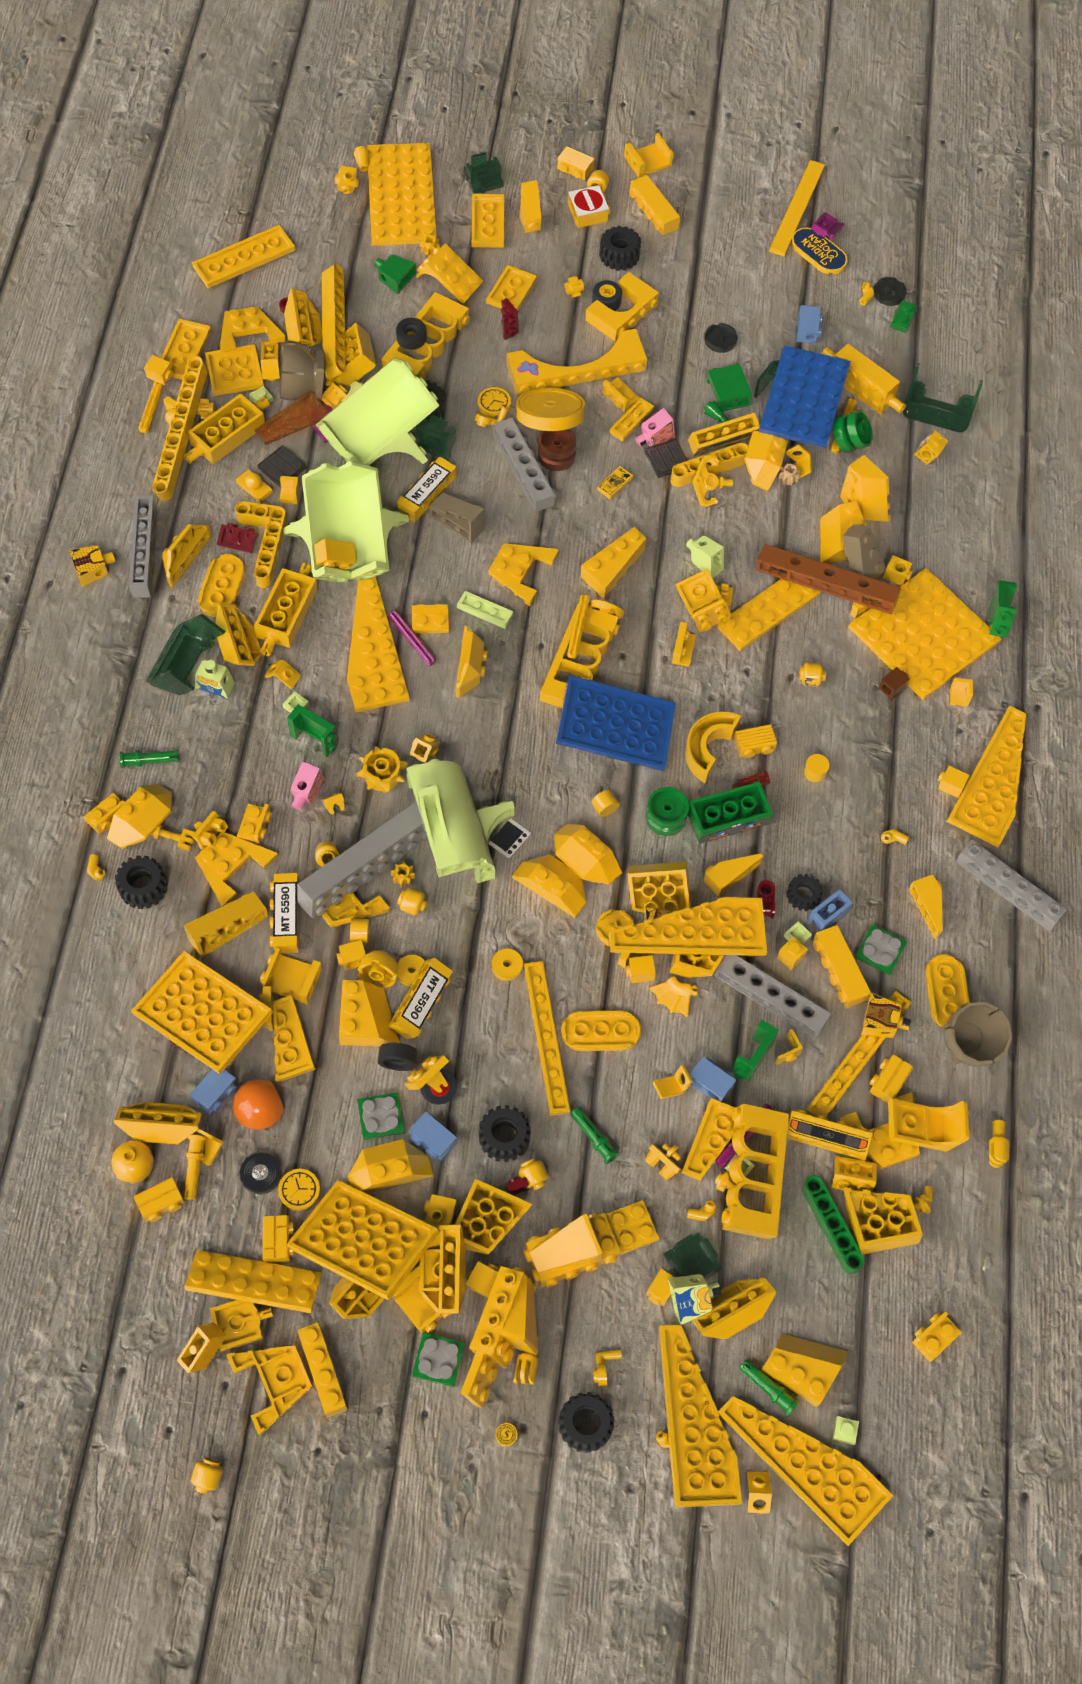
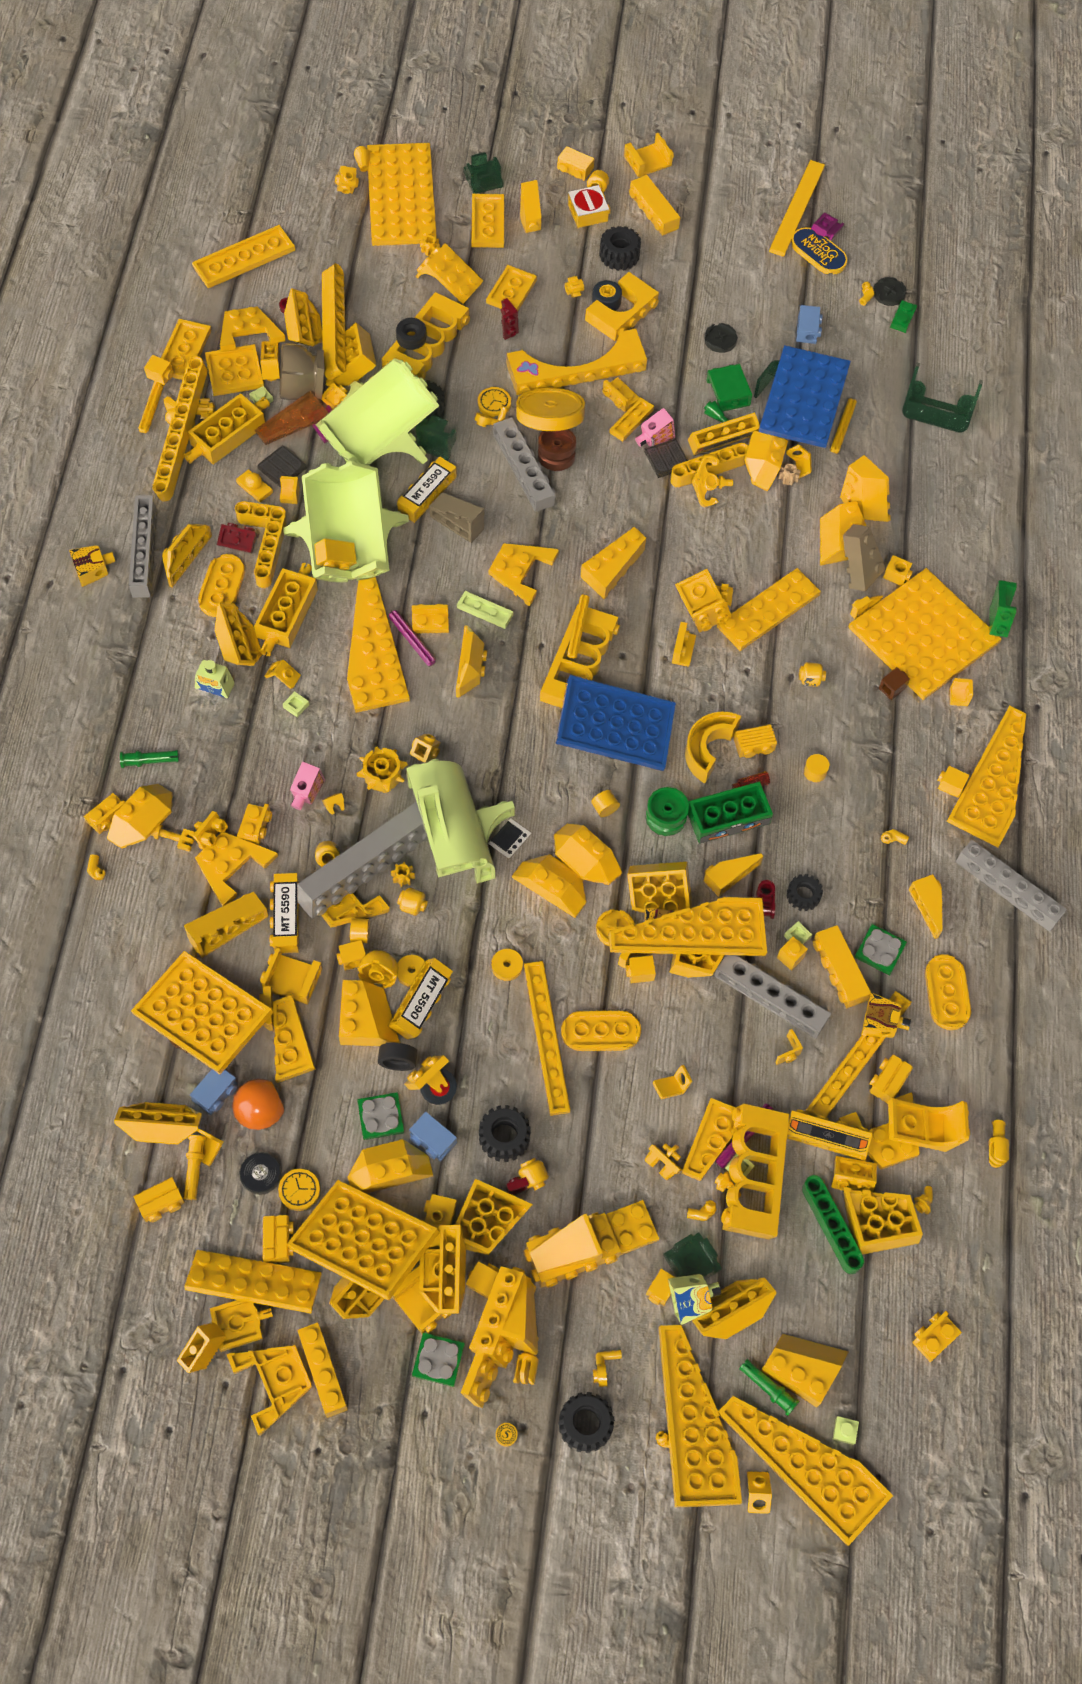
yellow cylinder [111,1140,155,1184] -> none
black tyre [115,855,168,909] -> none
clear green windscreen [146,614,225,696] -> none
yellow head [190,1457,223,1494] -> none
green panel [287,704,338,757] -> none
green torso [374,255,416,294] -> none
green pin [570,1107,620,1164] -> none
yellow tile [589,599,625,619] -> none
yellow tile [597,466,633,500] -> none
yellow arm [650,976,698,1017] -> none
yellowish green torso [686,536,724,578] -> none
medium blue brick [689,1057,736,1102] -> none
green panel [732,1020,779,1081] -> none
dark orange piece [756,544,901,615] -> none
medium blue brick [808,889,853,932] -> none
yellow brick [822,344,906,415] -> none
green wheel [833,410,873,453] -> none
yellow head [914,430,948,465] -> none
dark tan plate [940,1002,1012,1067] -> none

